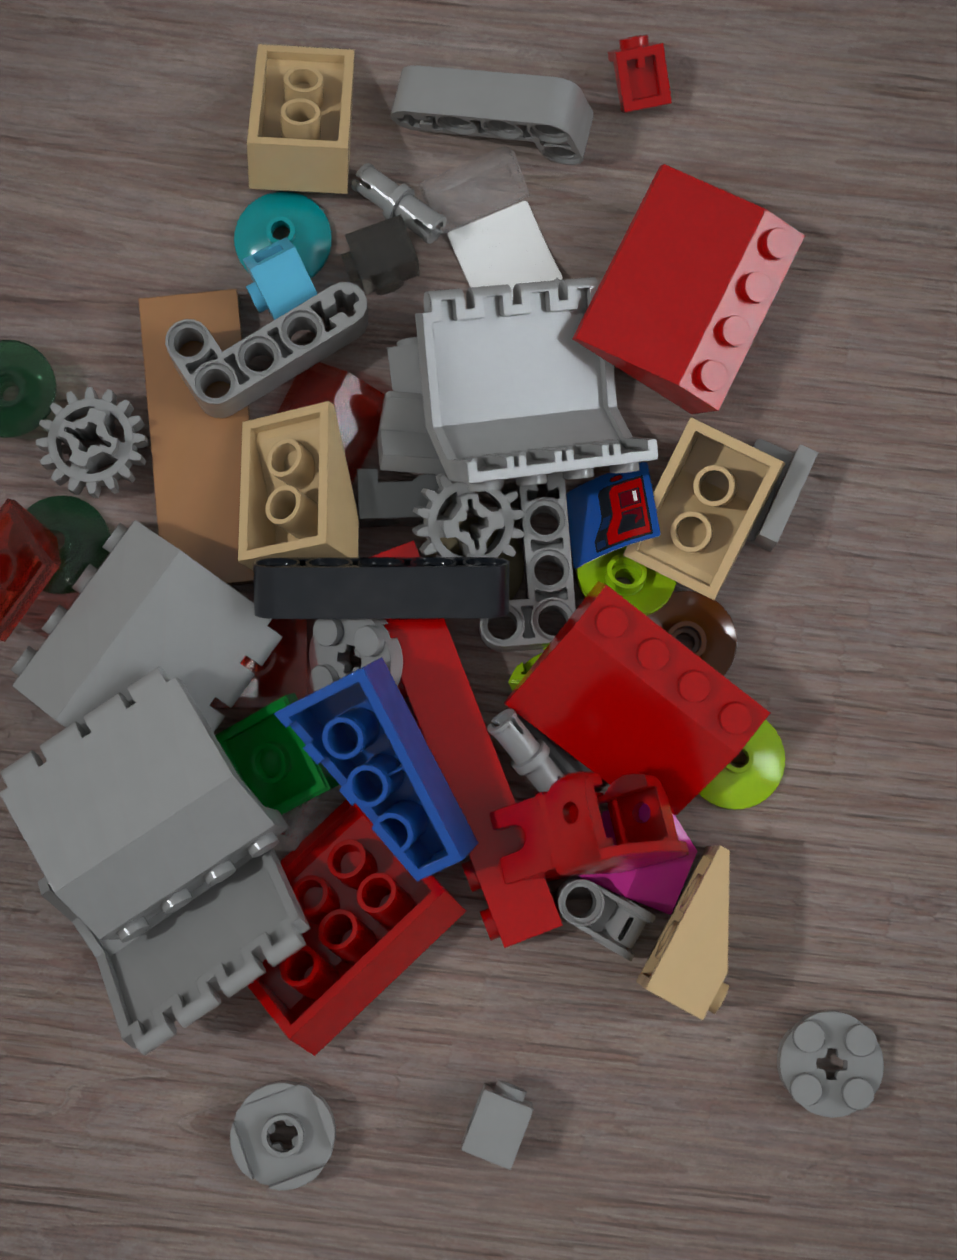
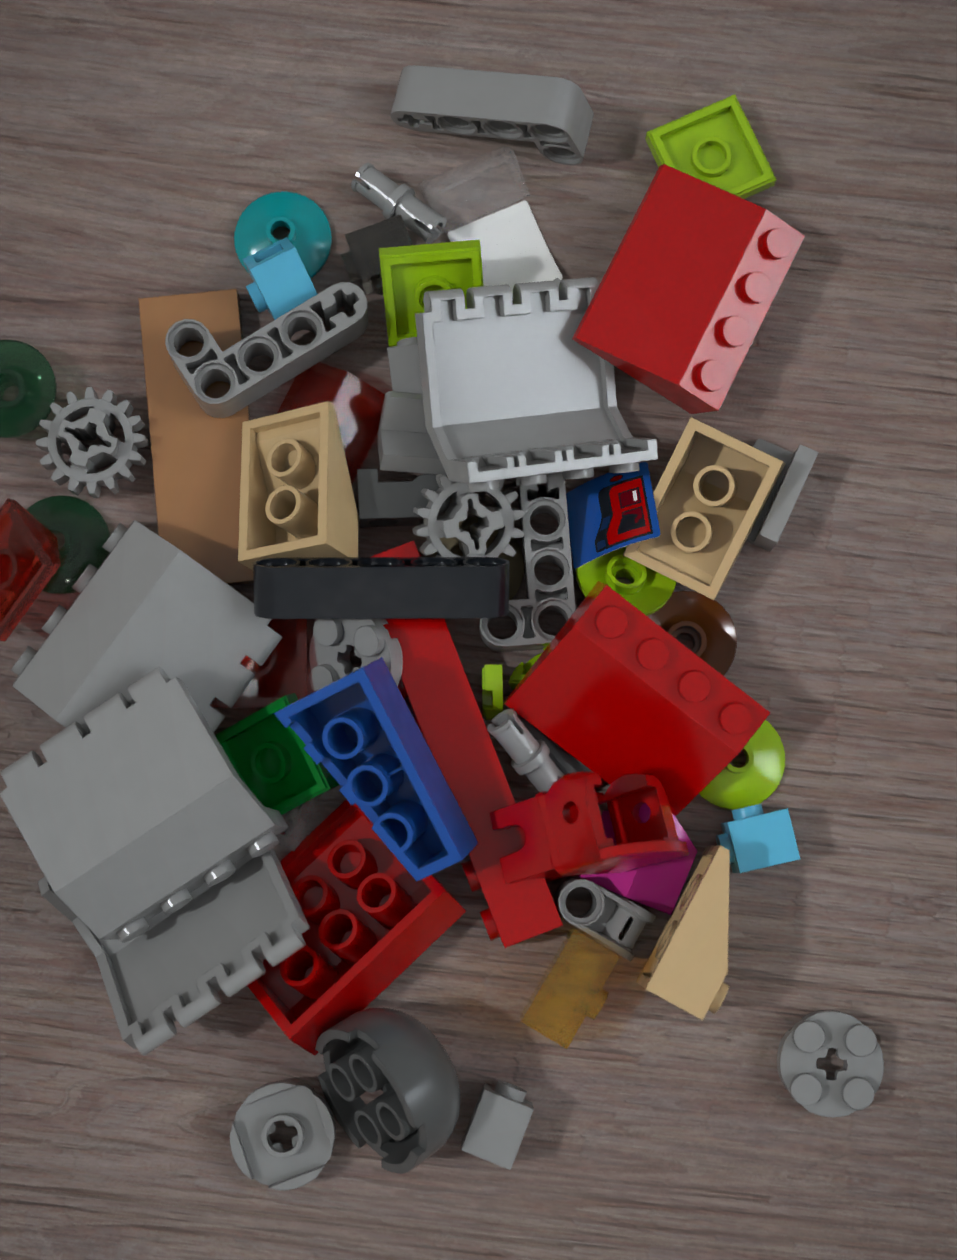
tan slope [247,44,355,194] -> none
red bracket [608,34,672,113] -> none
none -> dark grey cylinder [315,1008,461,1174]
none -> lime plate [379,239,483,347]
none -> lime tile [482,664,503,720]
none -> clear yellow brick [520,927,620,1049]
none -> lime plate [645,94,777,199]
none -> medium azure brick [716,804,800,873]

